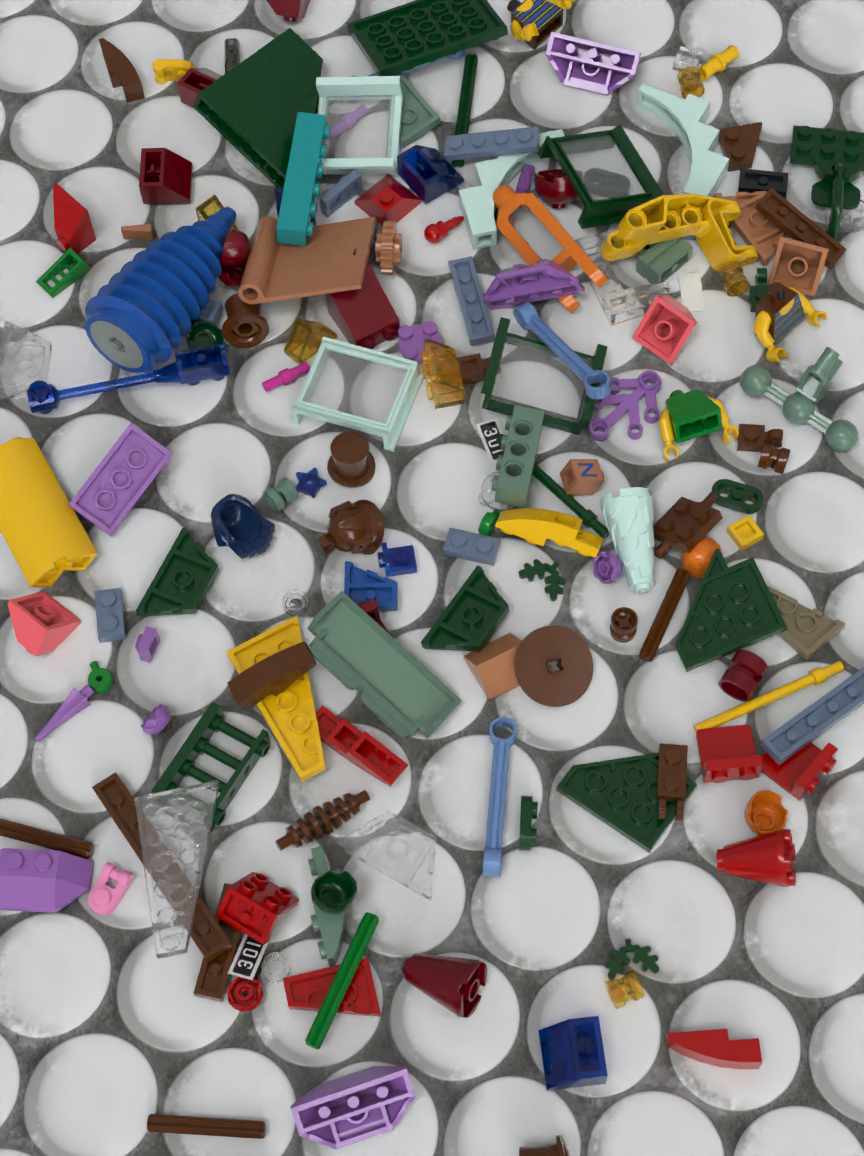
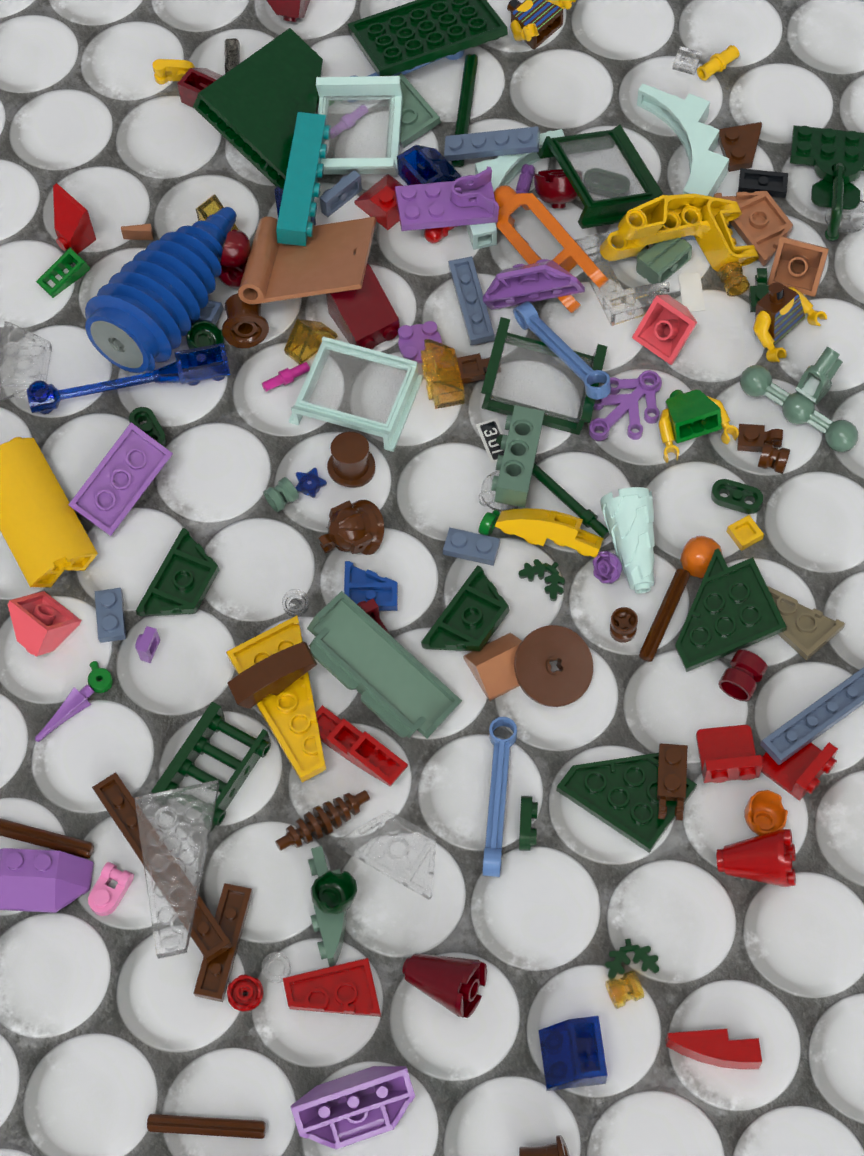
reddish brown slope [99,38,145,103] -> none
dark red slope [139,148,193,204] -> none
medium lavender plate [141,703,171,735] -> none
dark blue hair [211,494,275,559] -> none
red bracket [216,872,299,945] -> none
sticker [228,934,270,980] -> none
green axle [305,912,379,1049] -> none
nougat gear [375,221,402,275] -> none
clear blue bracket [377,542,417,577] -> none
medium lavender wedge [545,32,641,95] -> none
nougat brick [560,459,604,495] -> none
reddish brown plate [653,492,723,559] -> none
clear yellow wheel [677,66,705,99] -> none
yellow bar [693,661,844,733] -> none
reddish brown plate [754,188,847,269] -> none
none -> dark green plate [129,407,166,447]
none -> medium lavender plate [395,166,499,231]

